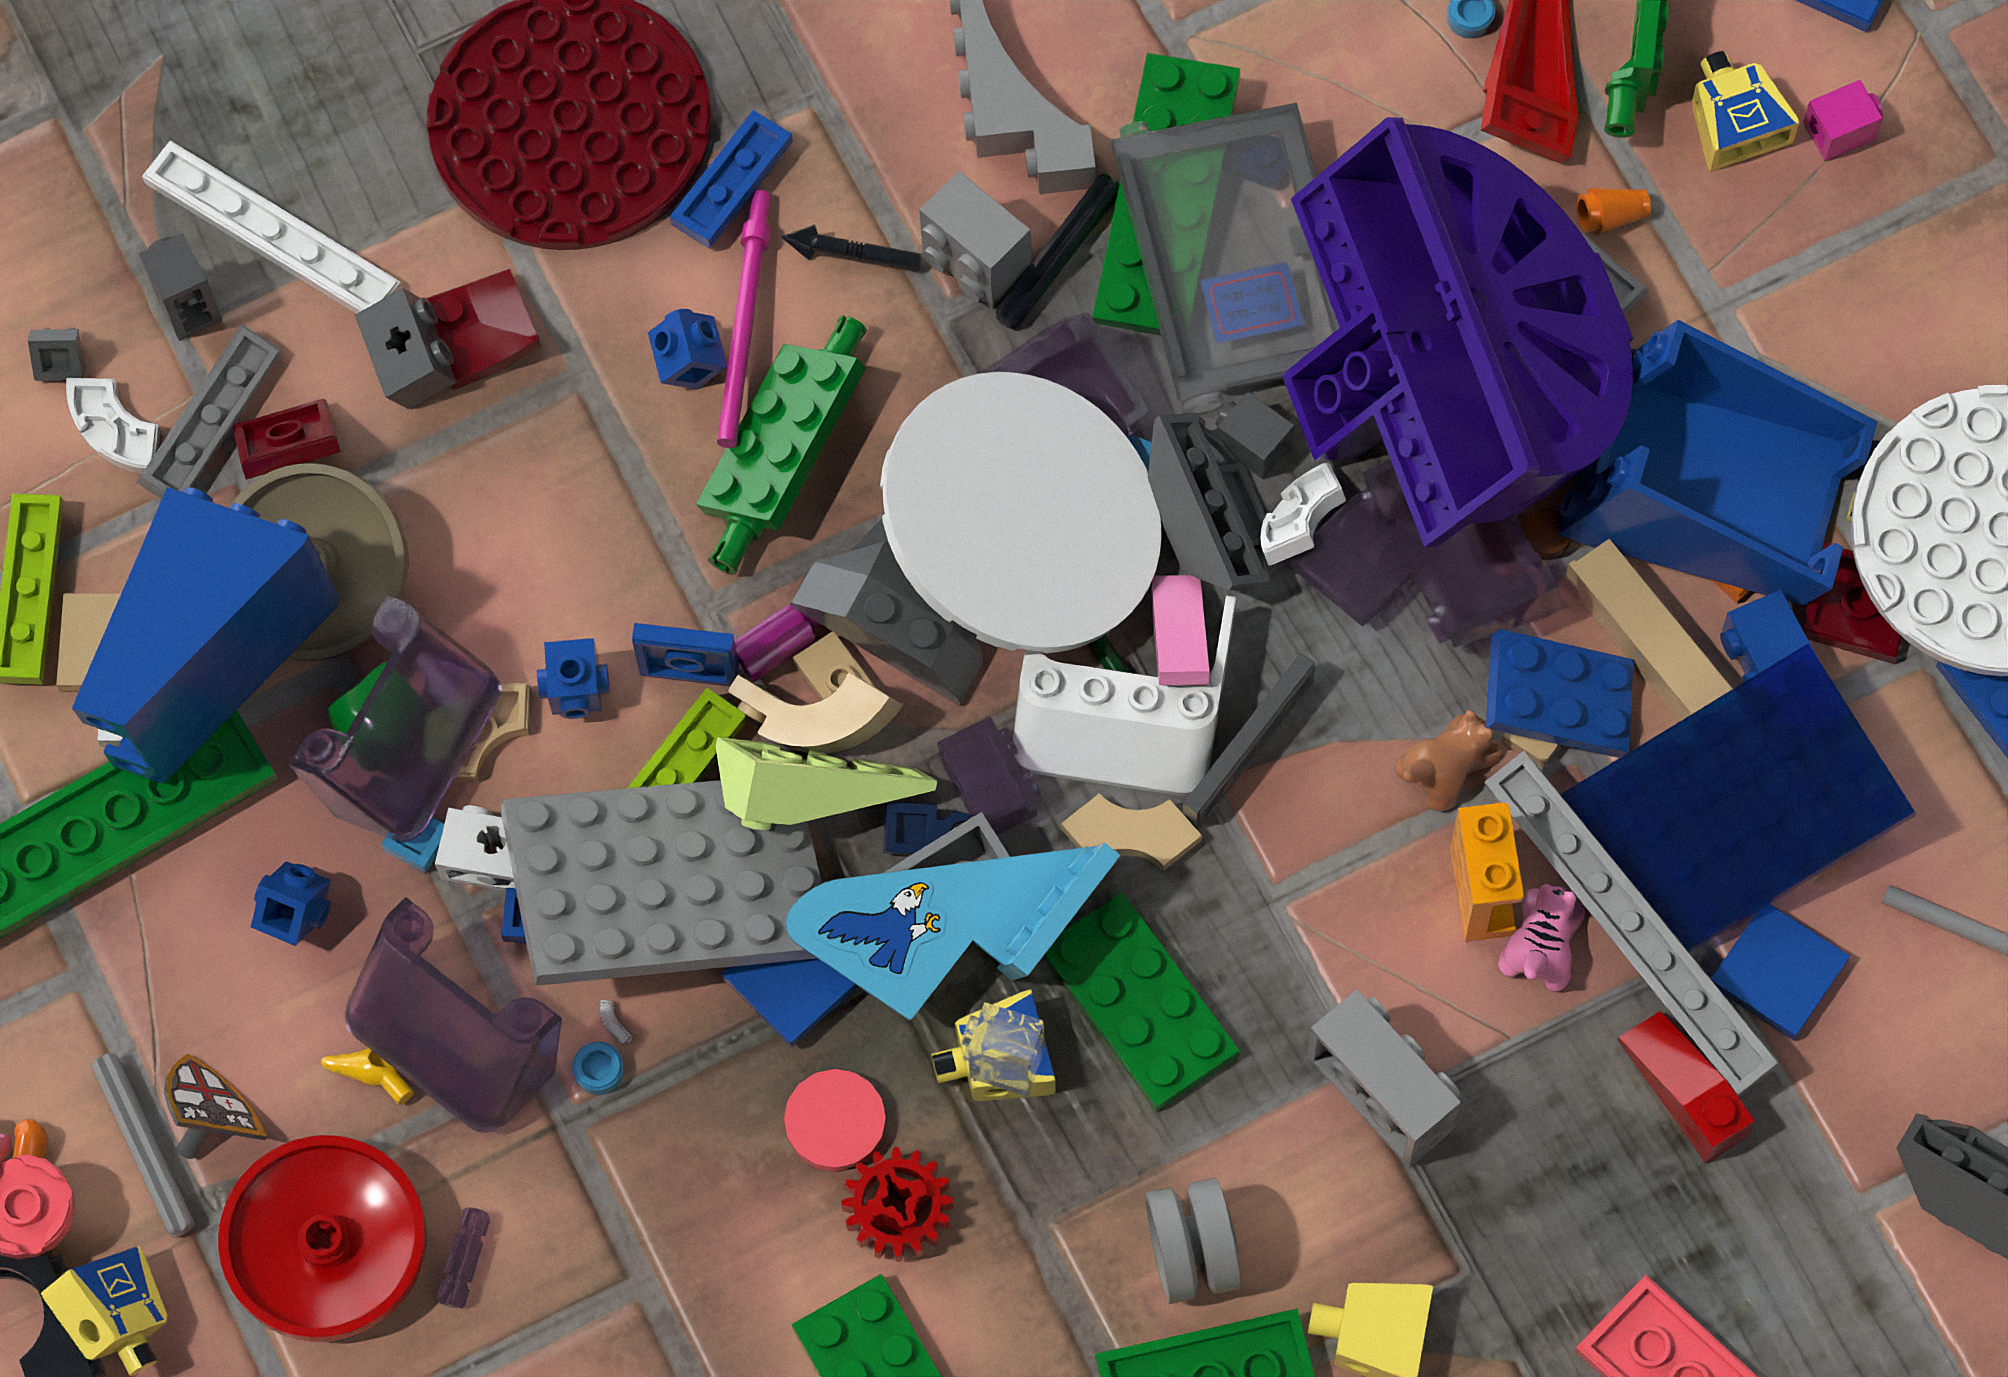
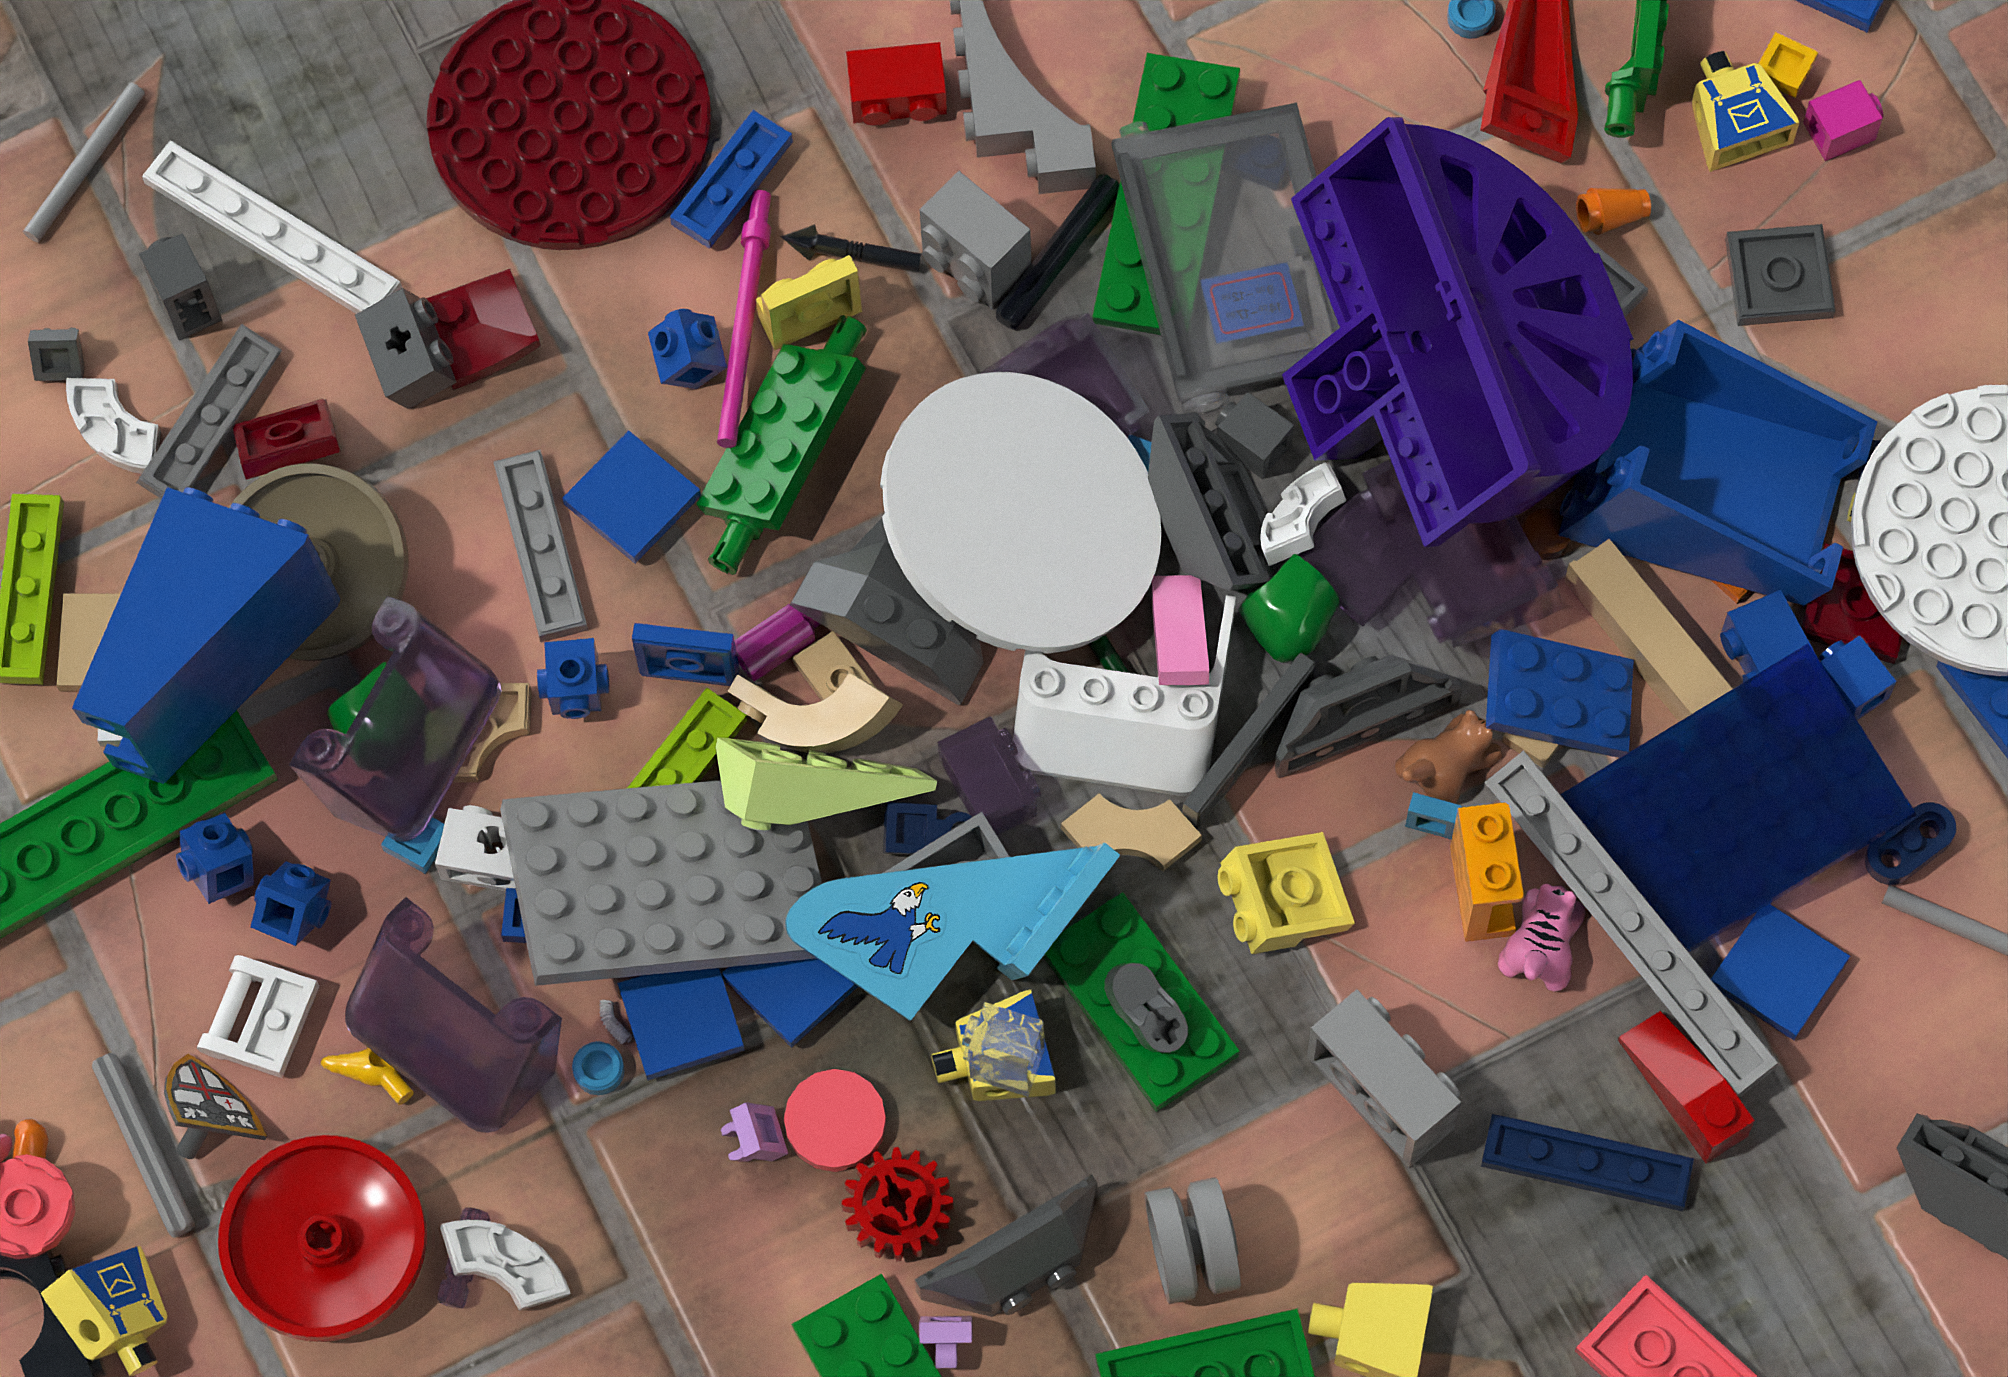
none -> light grey bar [23,82,145,242]
none -> blue brick [176,813,254,904]
none -> white plate [197,955,320,1078]
none -> white tile [440,1220,571,1311]
none -> light grey tile [494,449,588,642]
none -> blue tile [562,430,701,564]
none -> blue tile [617,968,745,1080]
none -> lavender tile [721,1102,788,1162]
none -> light yellow plate [756,255,862,350]
none -> red brick [846,42,947,126]
none -> dark grey wedge [915,1175,1097,1317]
none -> lavender tile [919,1316,973,1368]
none -> dark grey piece [1104,963,1188,1053]
none -> light yellow plate [1218,832,1355,954]
none -> green piece [1238,554,1340,663]
none -> dark grey wedge [1275,654,1462,778]
none -> dark azure tile [1405,792,1462,840]
none -> dark blue tile [1481,1114,1694,1211]
none -> dark grey tile [1725,224,1836,326]
none -> yellow plate [1758,32,1818,98]
none -> blue brick [1819,636,1897,725]
none -> dark blue plate [1865,802,1956,885]

